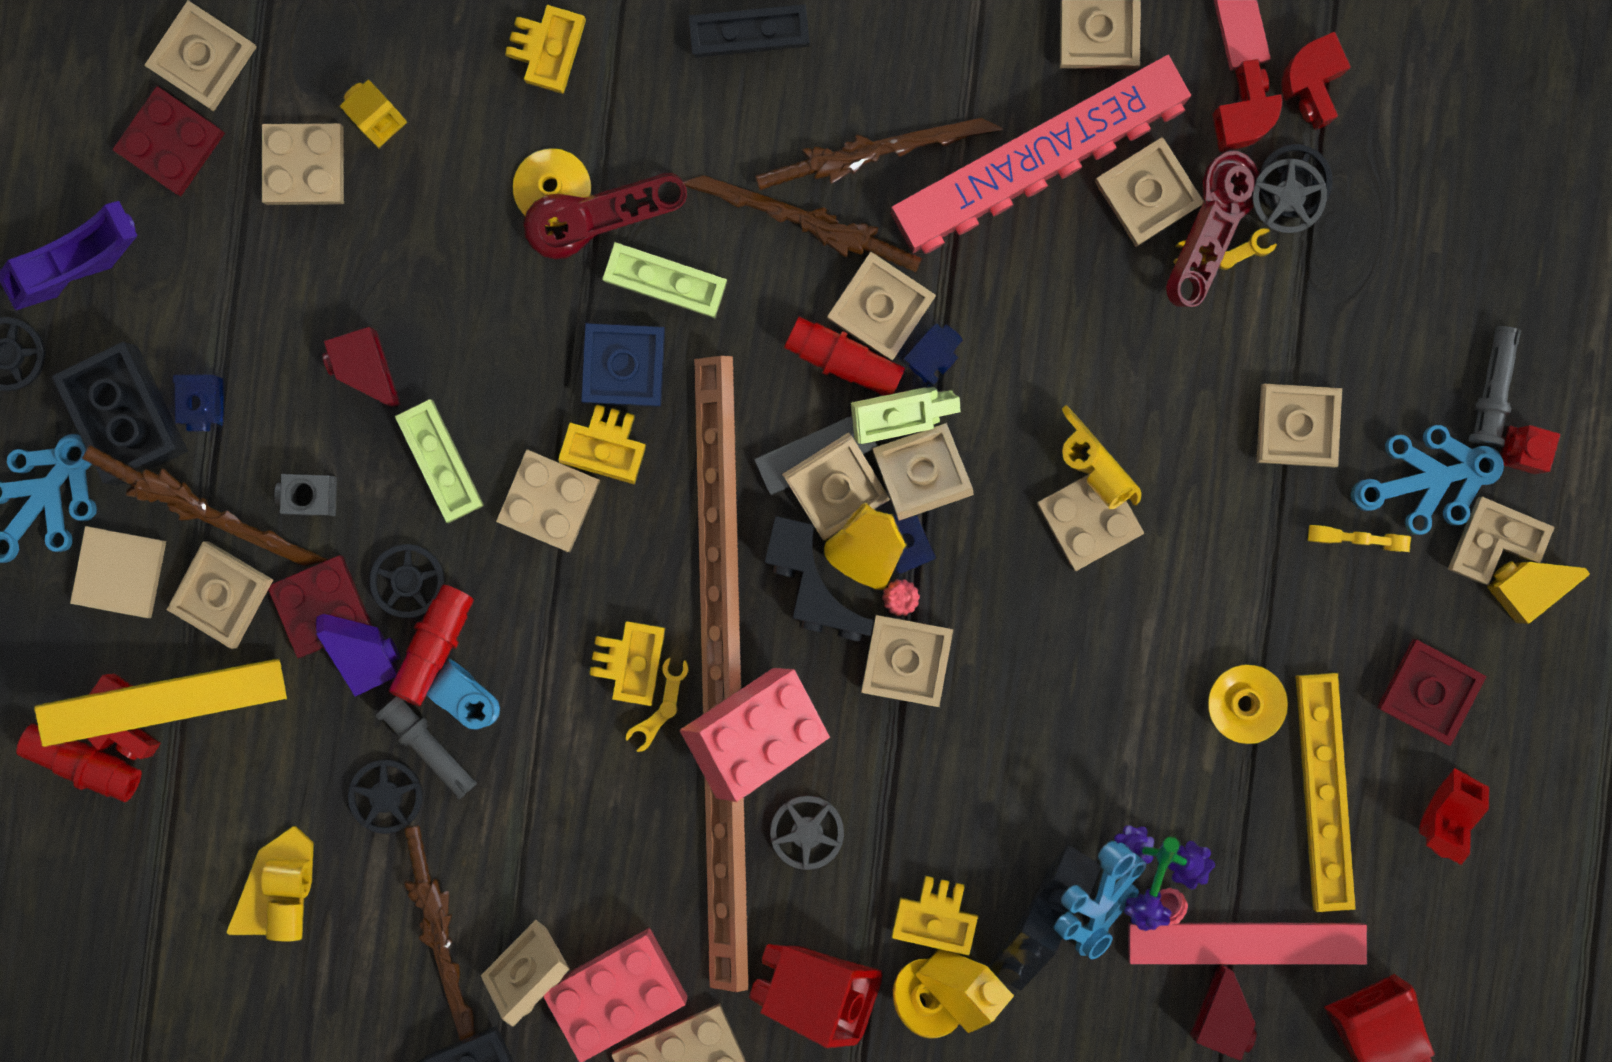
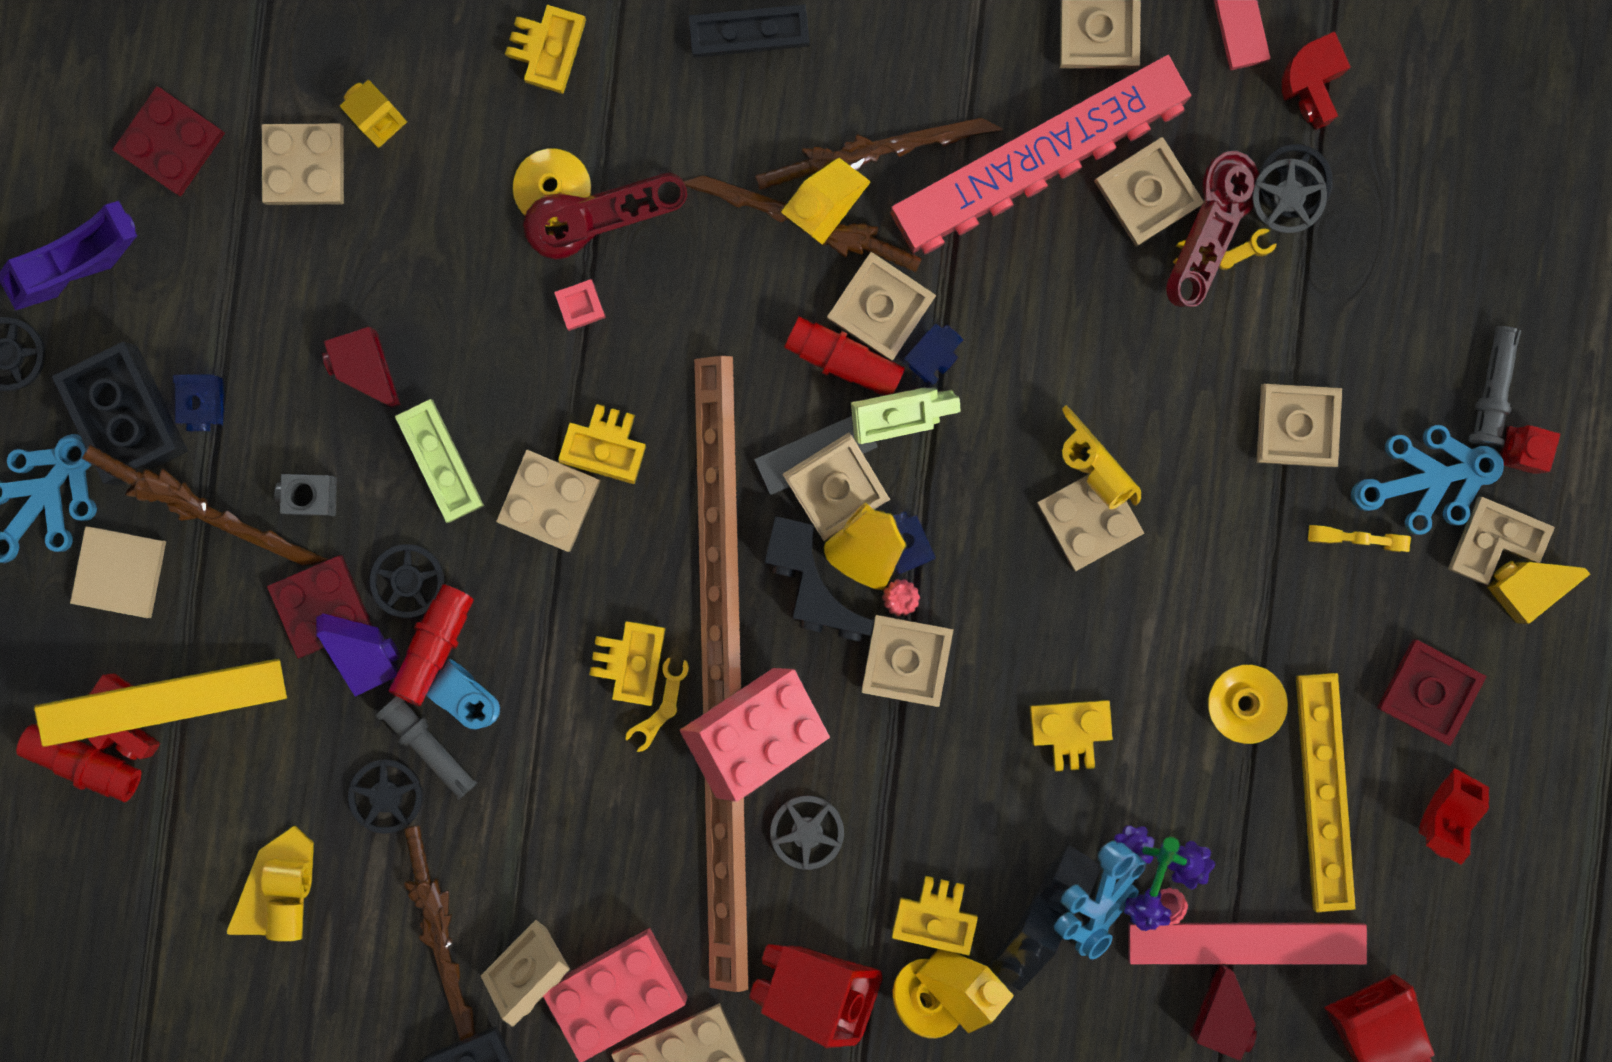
tan plate [145,0,257,111] -> none
tan plate [166,541,273,649] -> none
dark blue plate [582,323,665,407] -> none
yellowish green plate [602,242,727,318] -> none
tan plate [872,423,974,520] -> none
red brick [1212,59,1282,152] -> none
none -> coral plate [554,279,606,331]
none -> yellow slope [781,158,870,245]
none -> yellow hinge [1030,700,1113,771]

